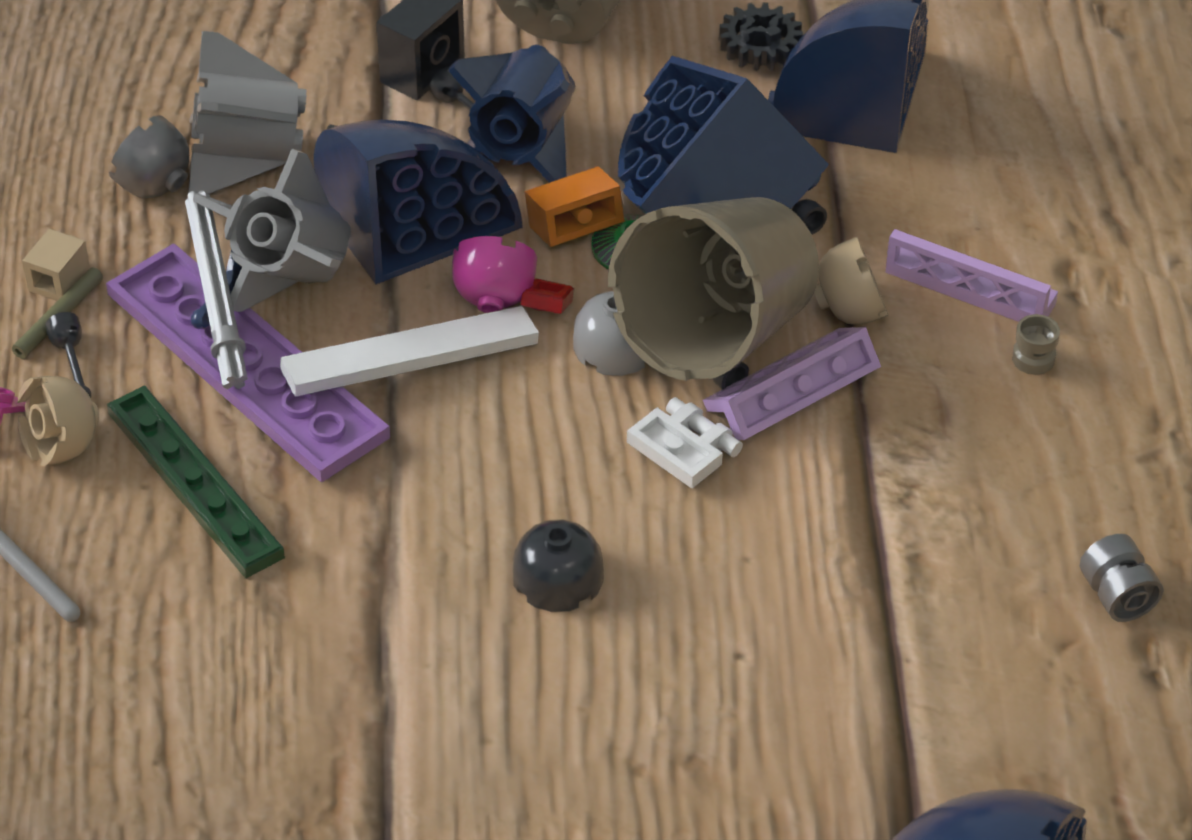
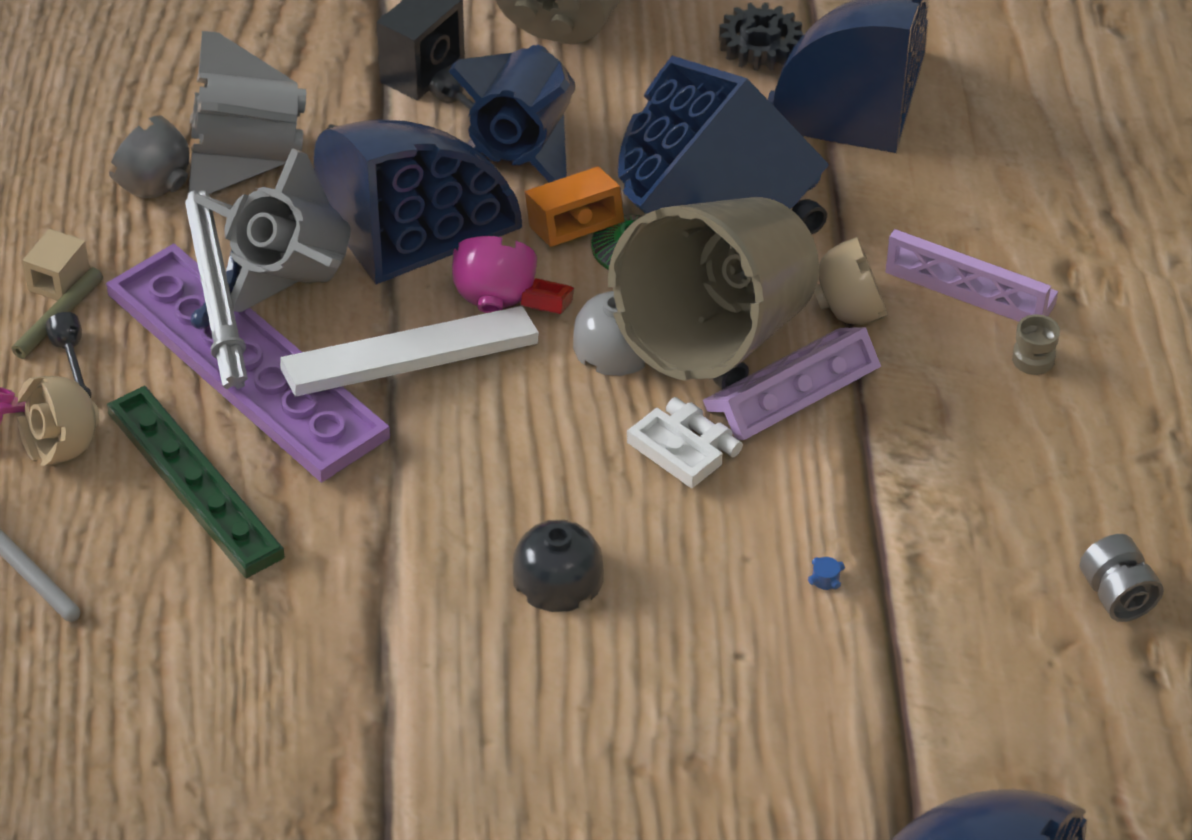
none -> blue piece [808,557,845,590]

